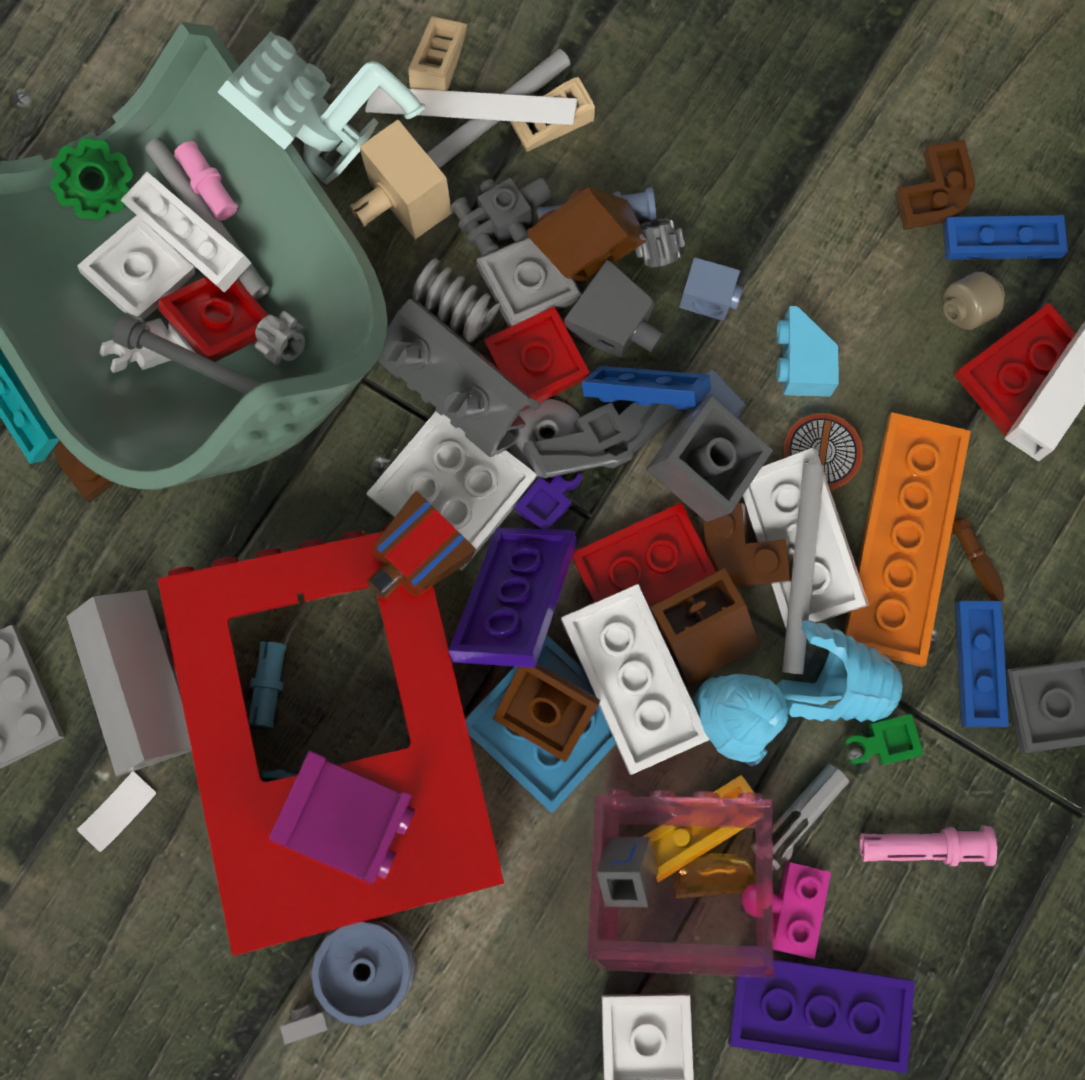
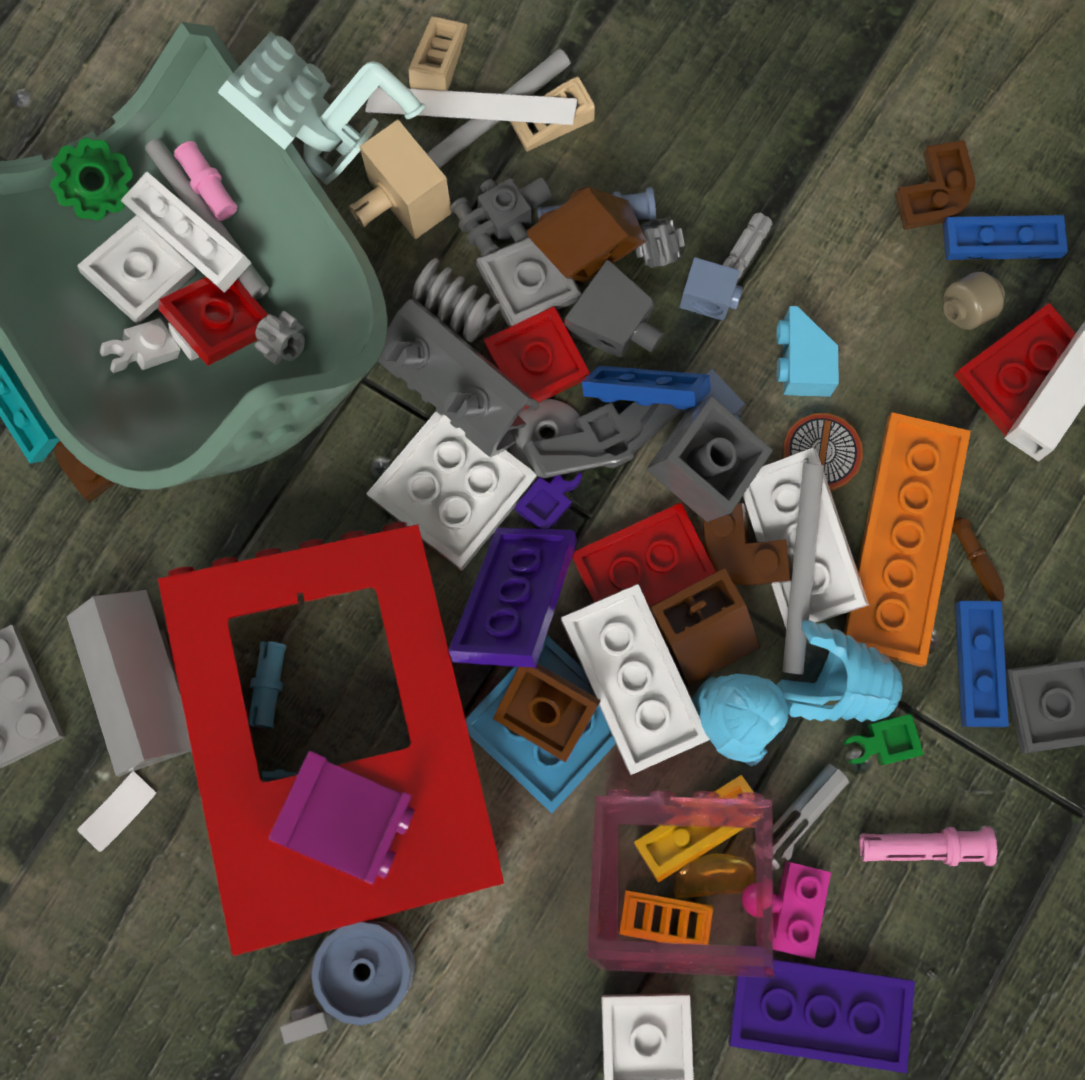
dark grey piece [112,312,263,395] -> none
torso [366,490,476,600] -> none
dark grey brick [596,837,658,907] -> none
none -> light orange slope [619,890,713,951]
none -> light grey axle [723,212,772,282]

